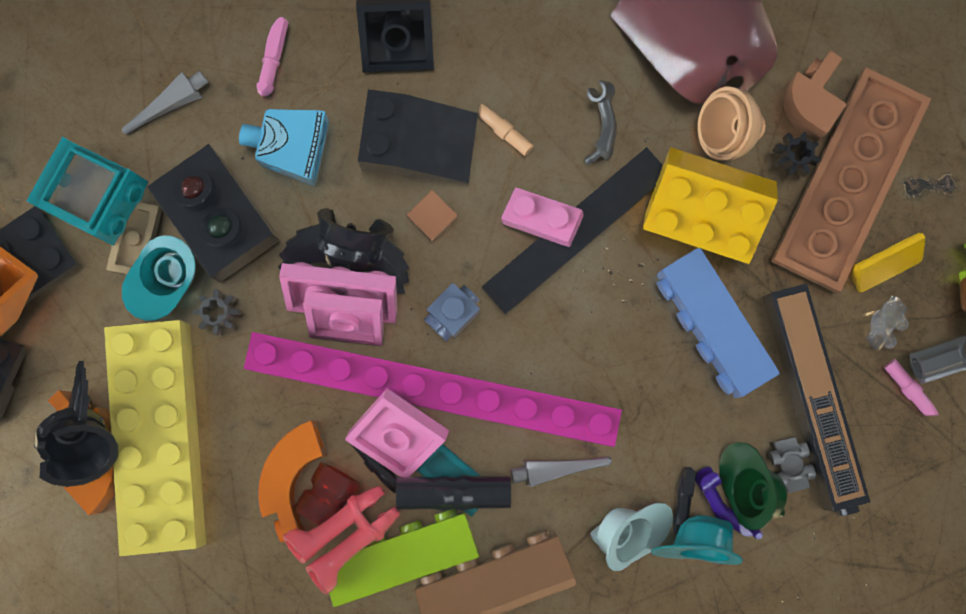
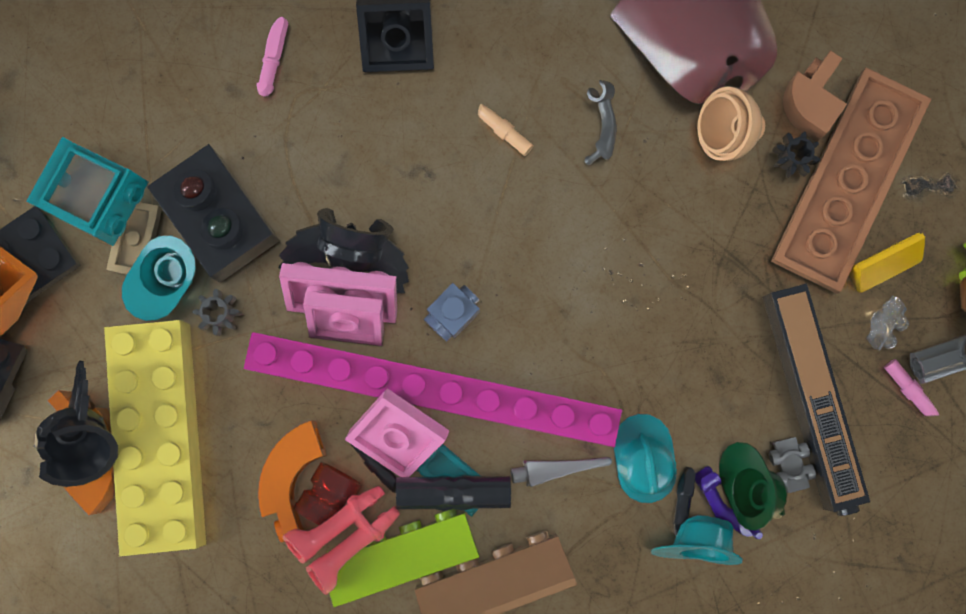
light grey piece [122,71,209,134] -> none
medium azure torso [239,109,330,186] -> none
black slope [358,89,478,185] -> none
nougat tile [406,190,458,242] -> none
black tile [481,147,663,315] -> none
bright pink plate [501,187,584,247] -> none
light aqua piece [591,503,673,571] -> none
yellow piece [643,147,778,264] -> none
medium blue brick [657,248,780,398] -> none
none -> teal piece [614,414,677,503]

